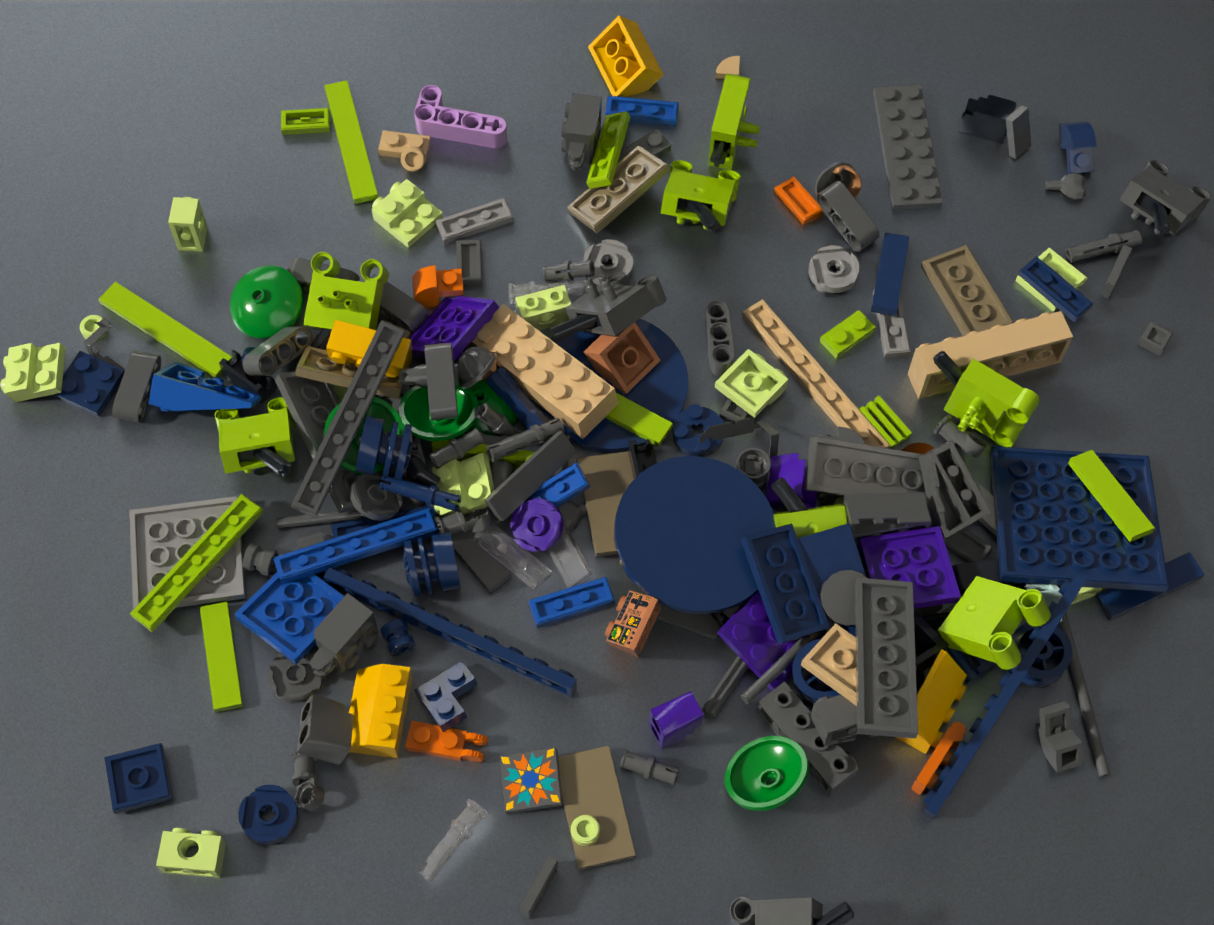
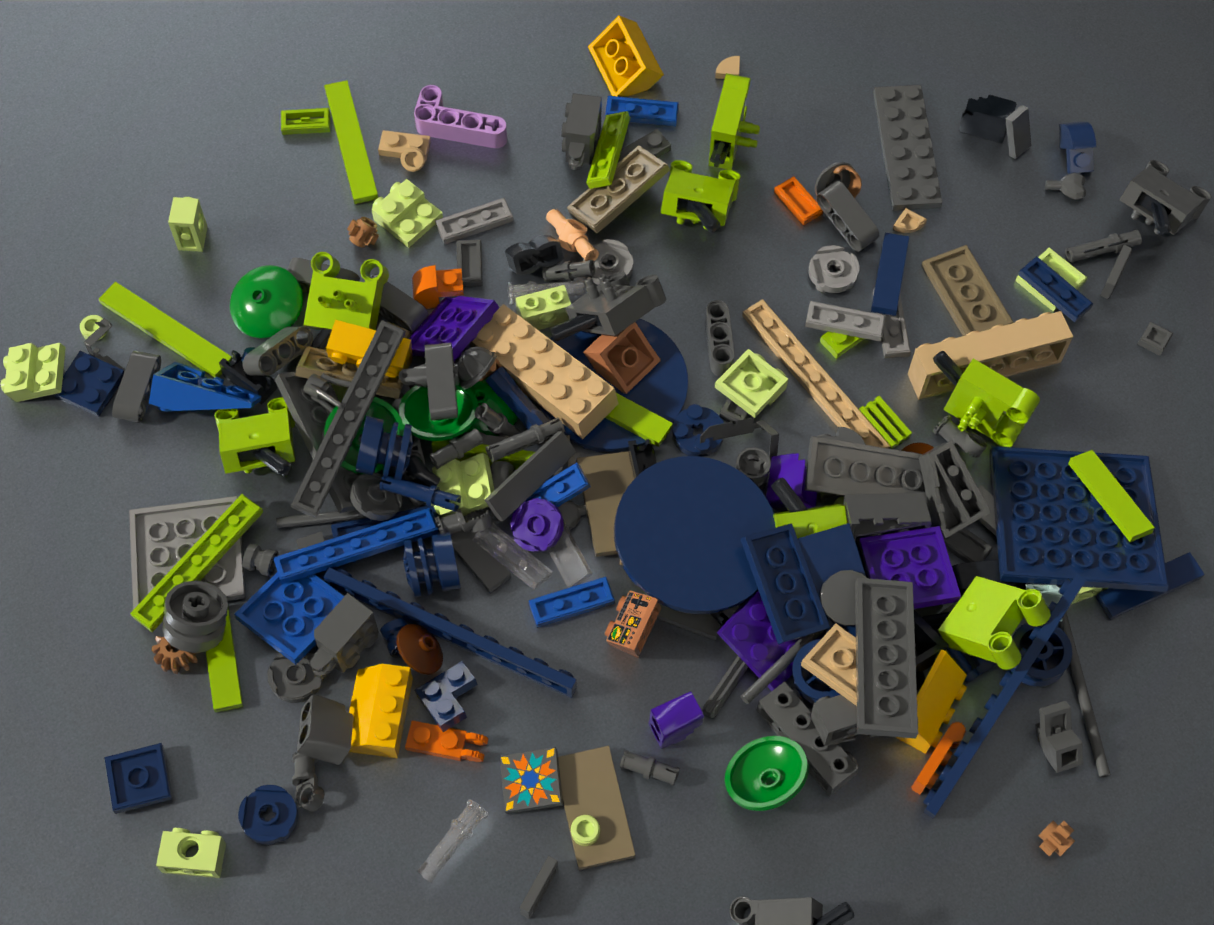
none -> medium nougat gear [152,636,201,674]
none -> dark grey wheel [162,581,228,653]
none -> dark grey plant [304,373,351,413]
none -> medium nougat gear [347,217,380,248]
none -> reddish brown dish [396,624,443,675]
none -> black brick [505,235,564,275]
none -> light nougat pin [546,209,599,262]
none -> light grey tile [805,301,885,341]
none -> tan tile [893,208,927,233]
none -> medium nougat gear [1038,820,1075,857]

